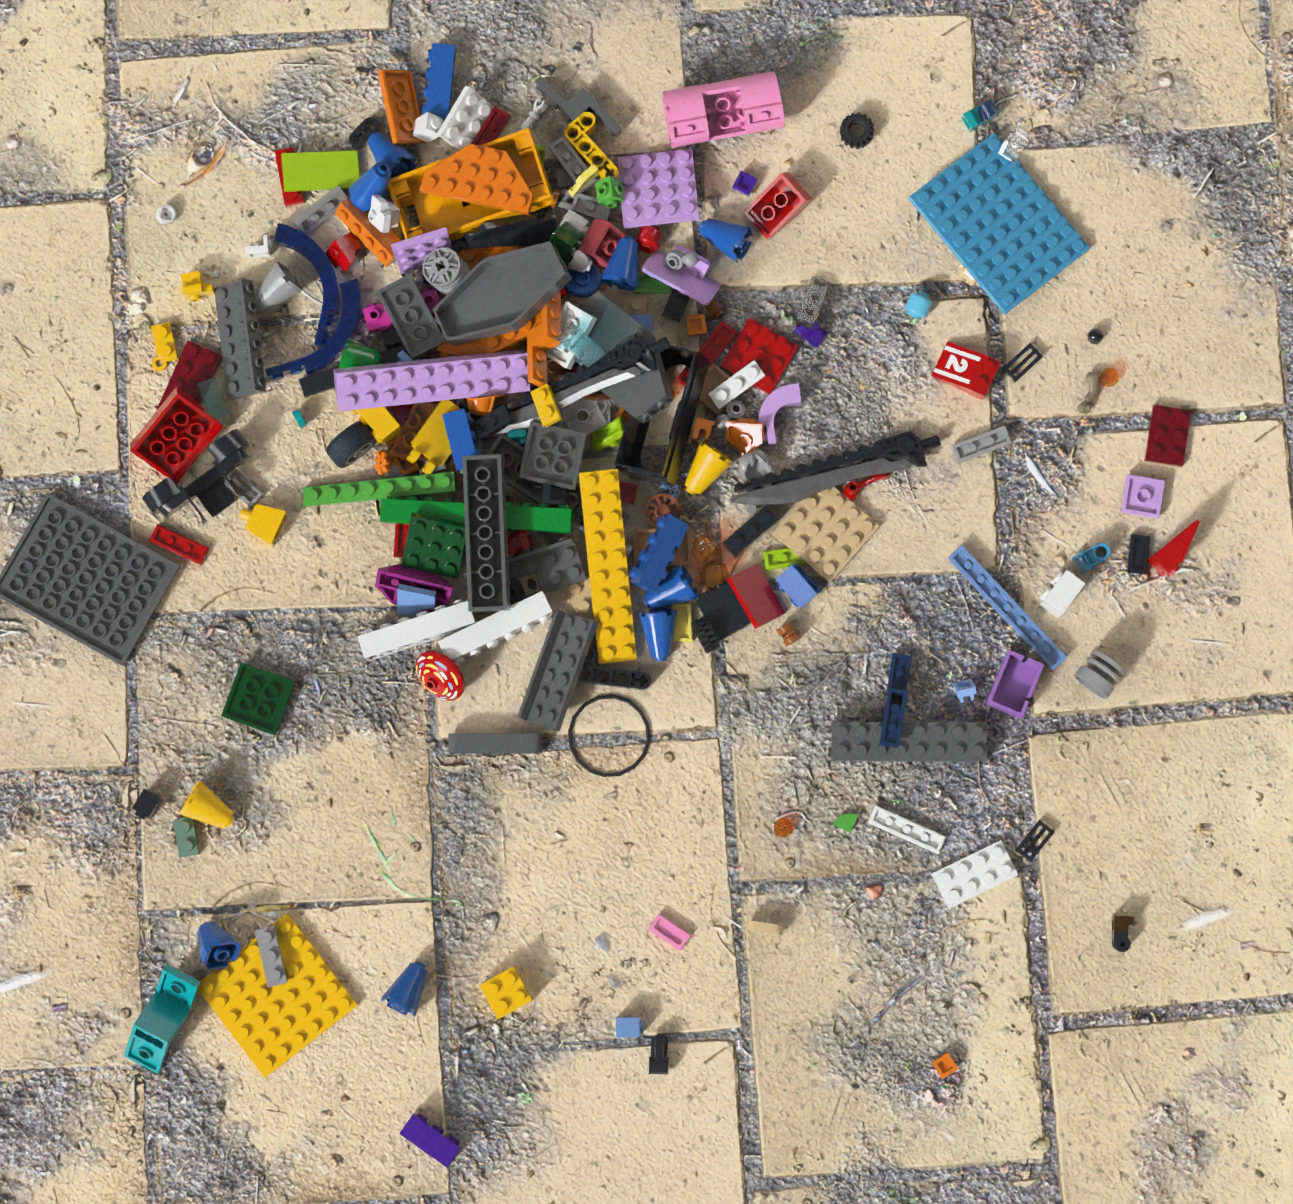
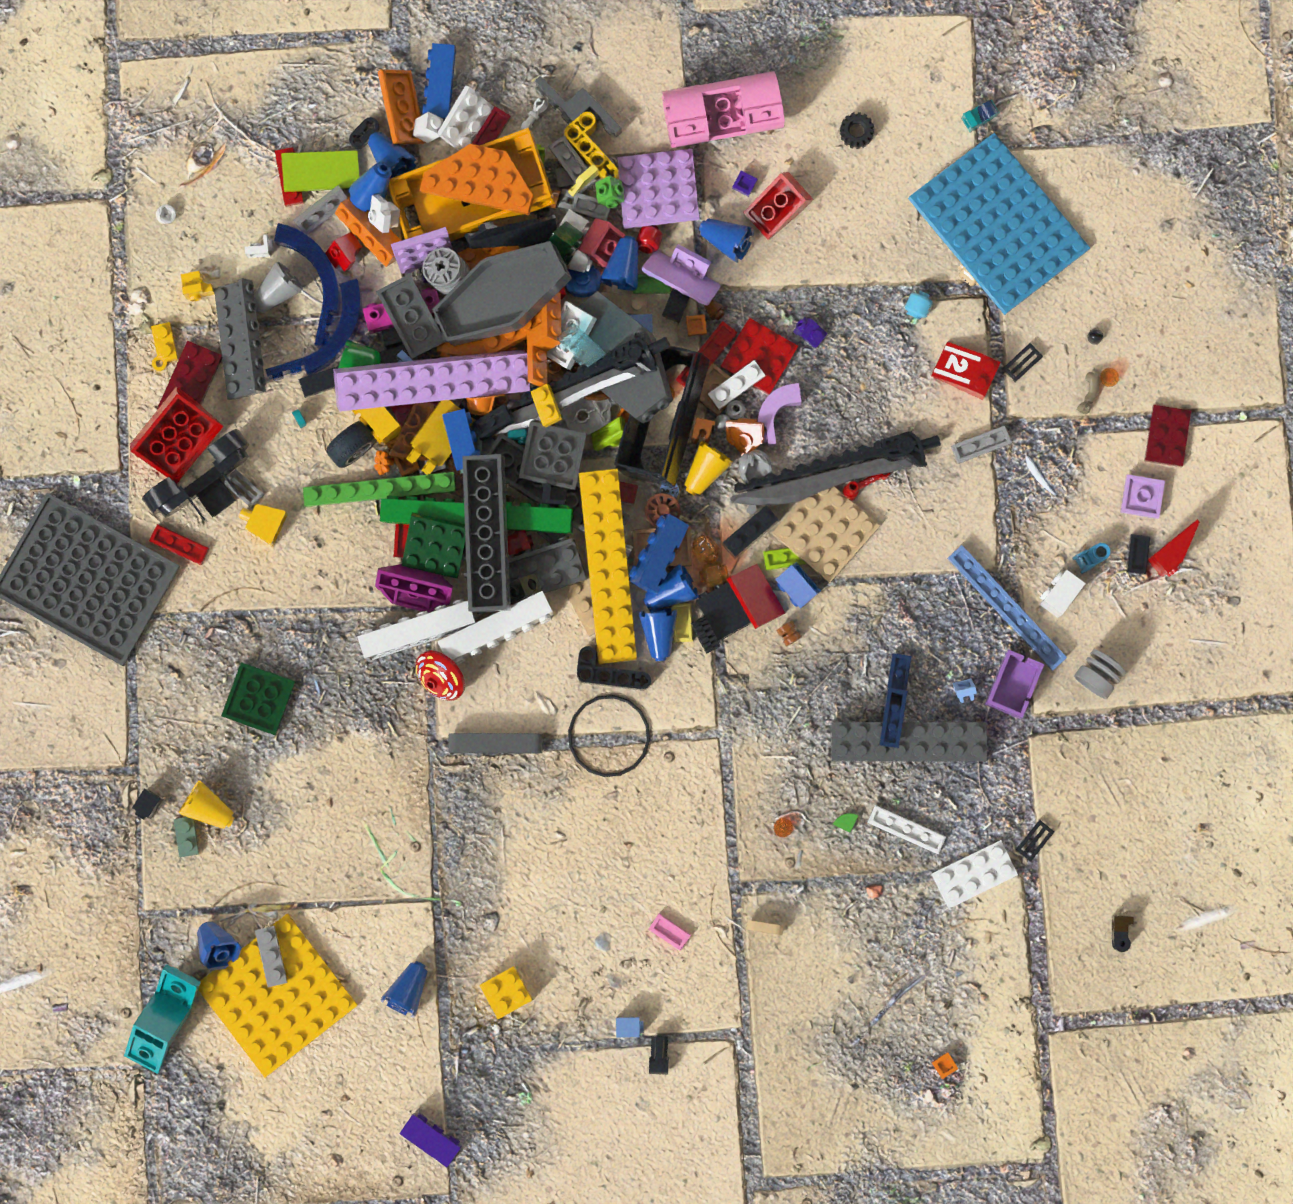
clear light blue tile [196,377,229,418] -> none
medium blue tile [397,584,437,617] -> none
dark grey bracket [518,609,598,732] -> none
light grey plate [666,250,699,270] -> none
clear smoke tile [795,276,830,329] -> none
clear panel [998,117,1032,163] -> none

